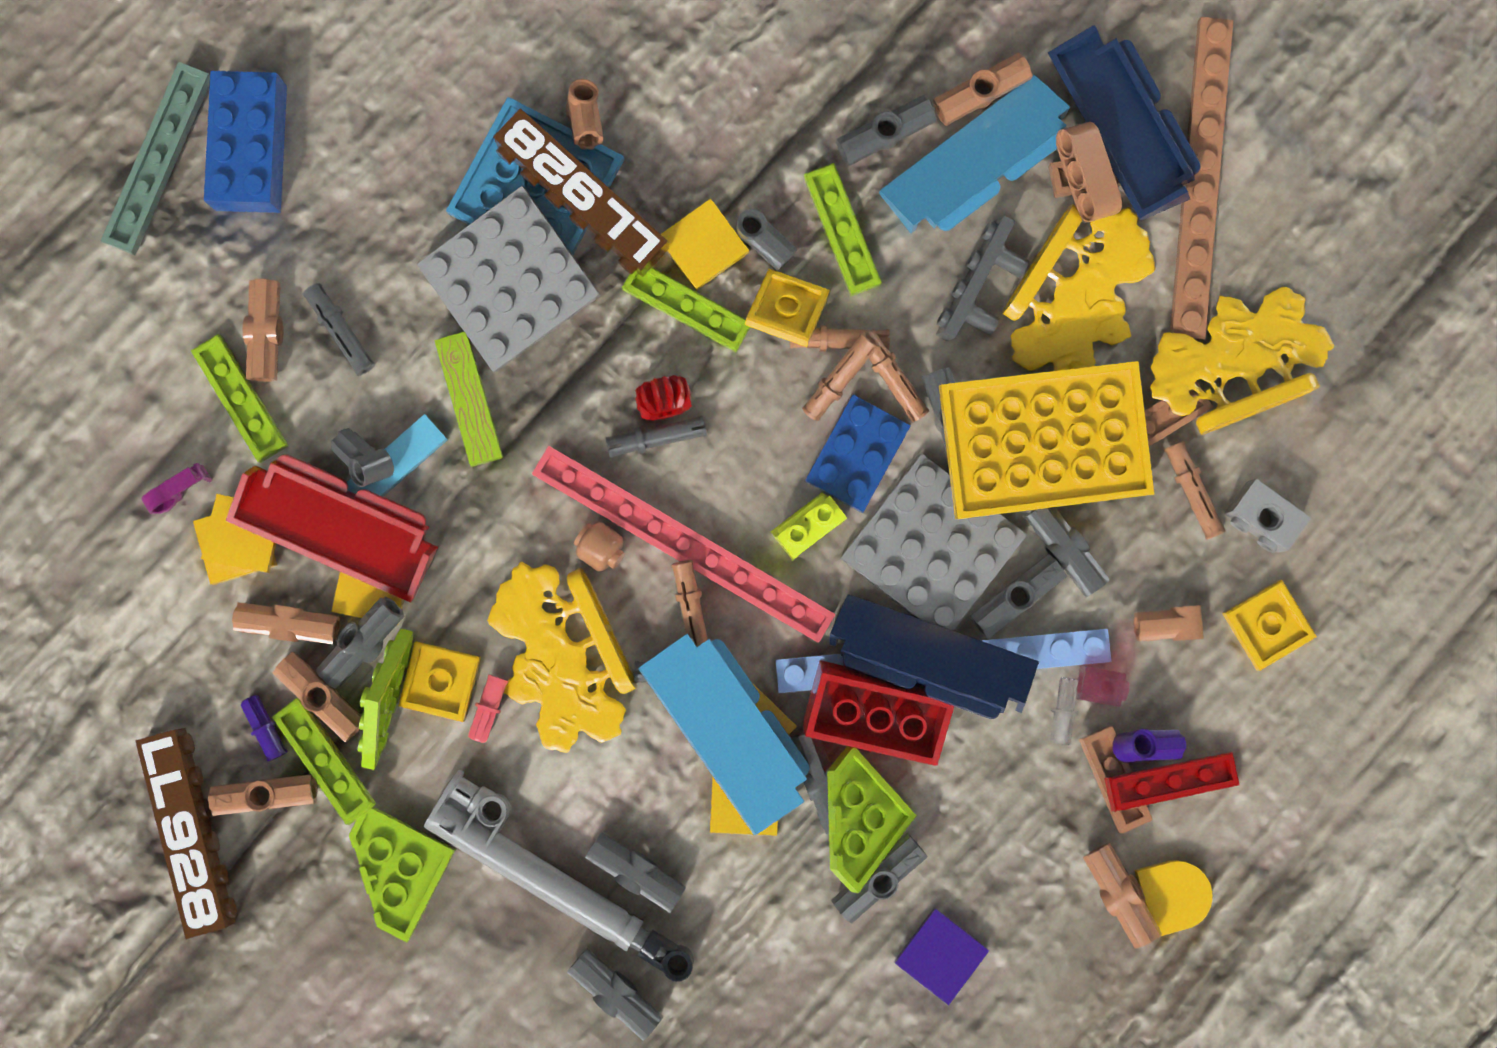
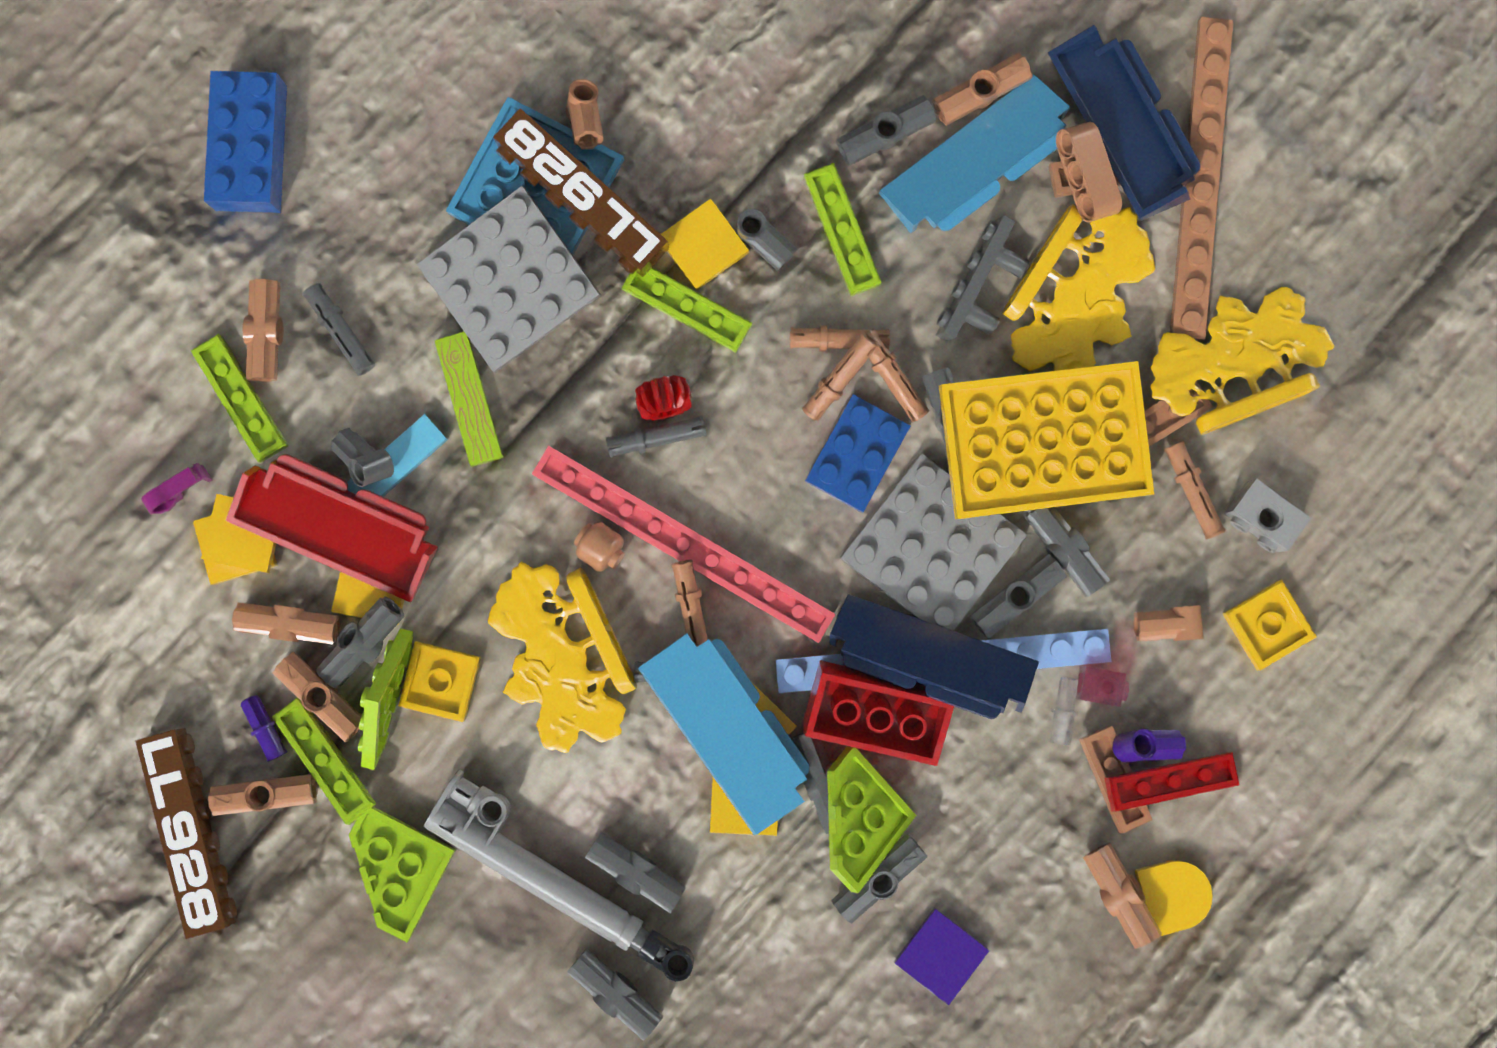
sand green plate [101,62,210,256] -> none
coral axle [468,674,508,743] -> none
yellow tile [745,268,830,347] -> none
neon yellow window [770,492,847,561] -> none

